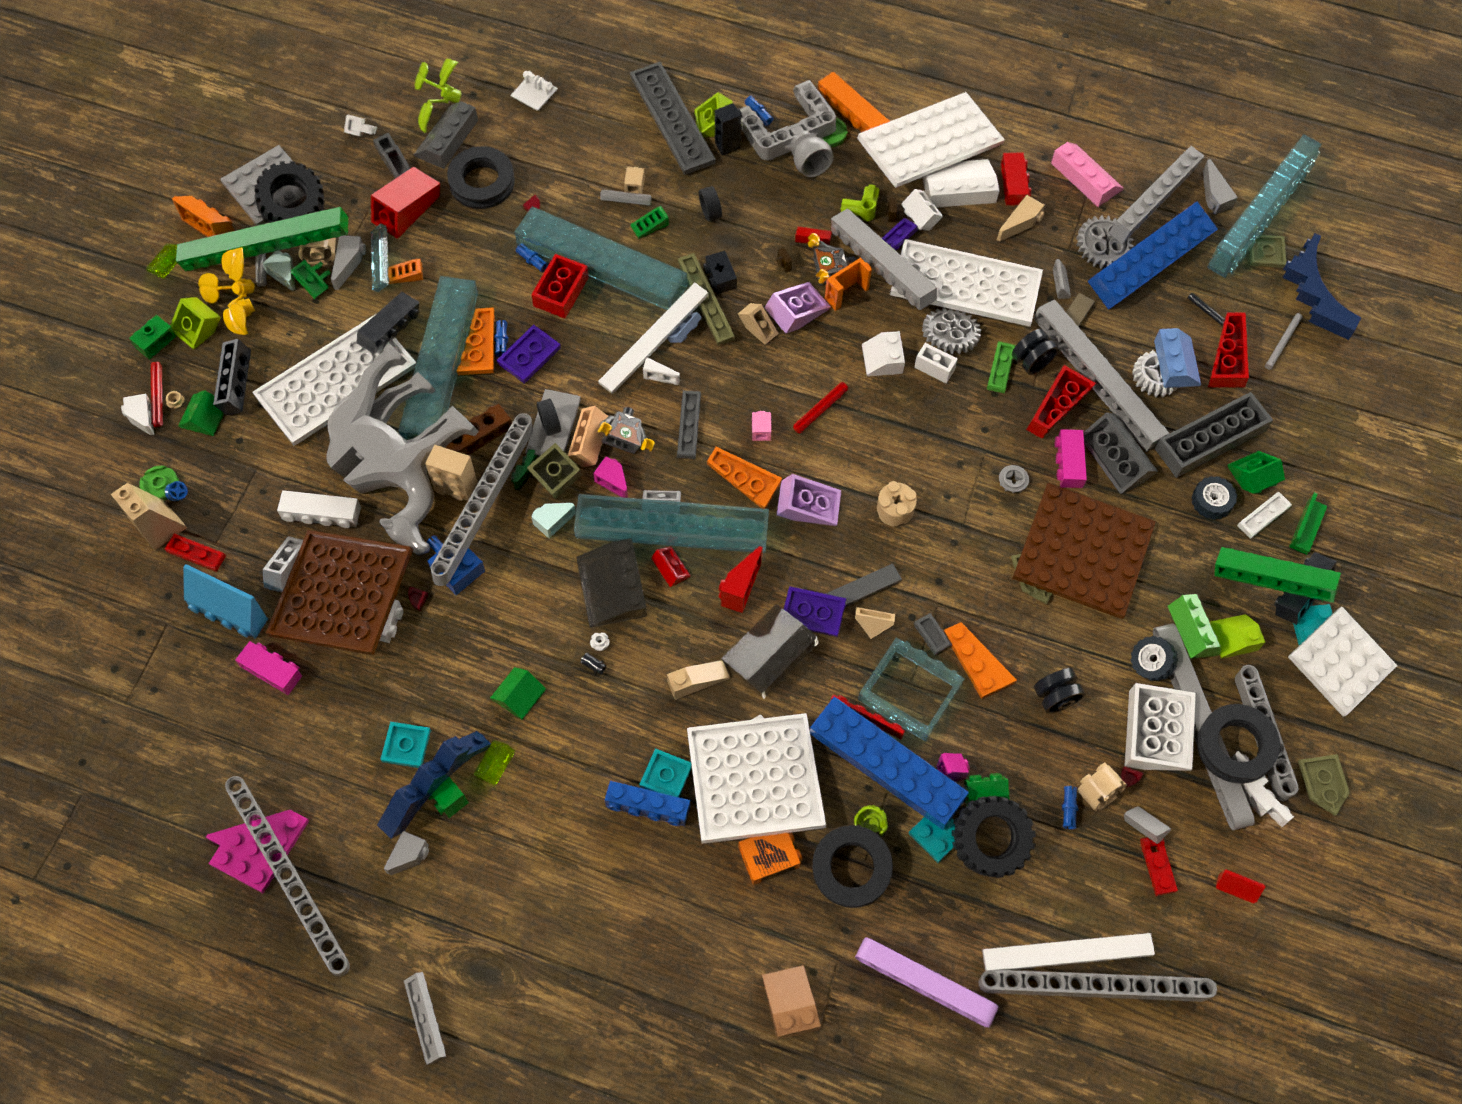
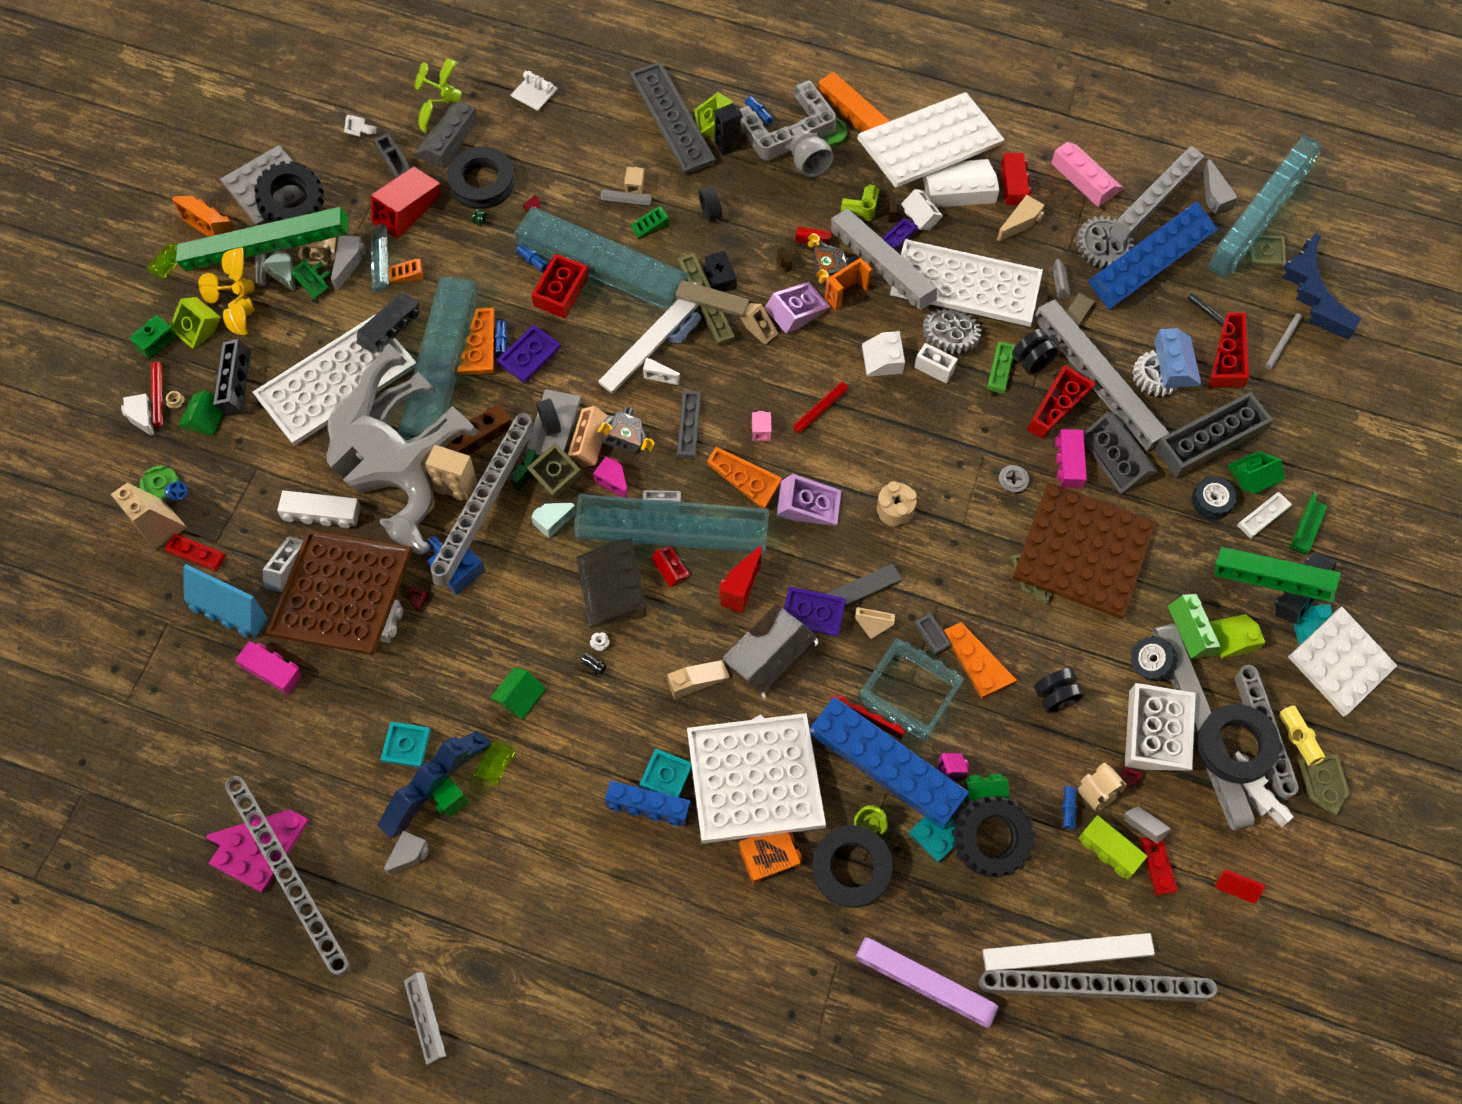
medium nougat slope [762,965,821,1040] -> none
none -> dark green bush [471,209,487,227]
none -> dark tan tile [675,280,749,317]
none -> lime brick [1078,815,1147,879]
none -> light yellow piece [1279,706,1325,766]

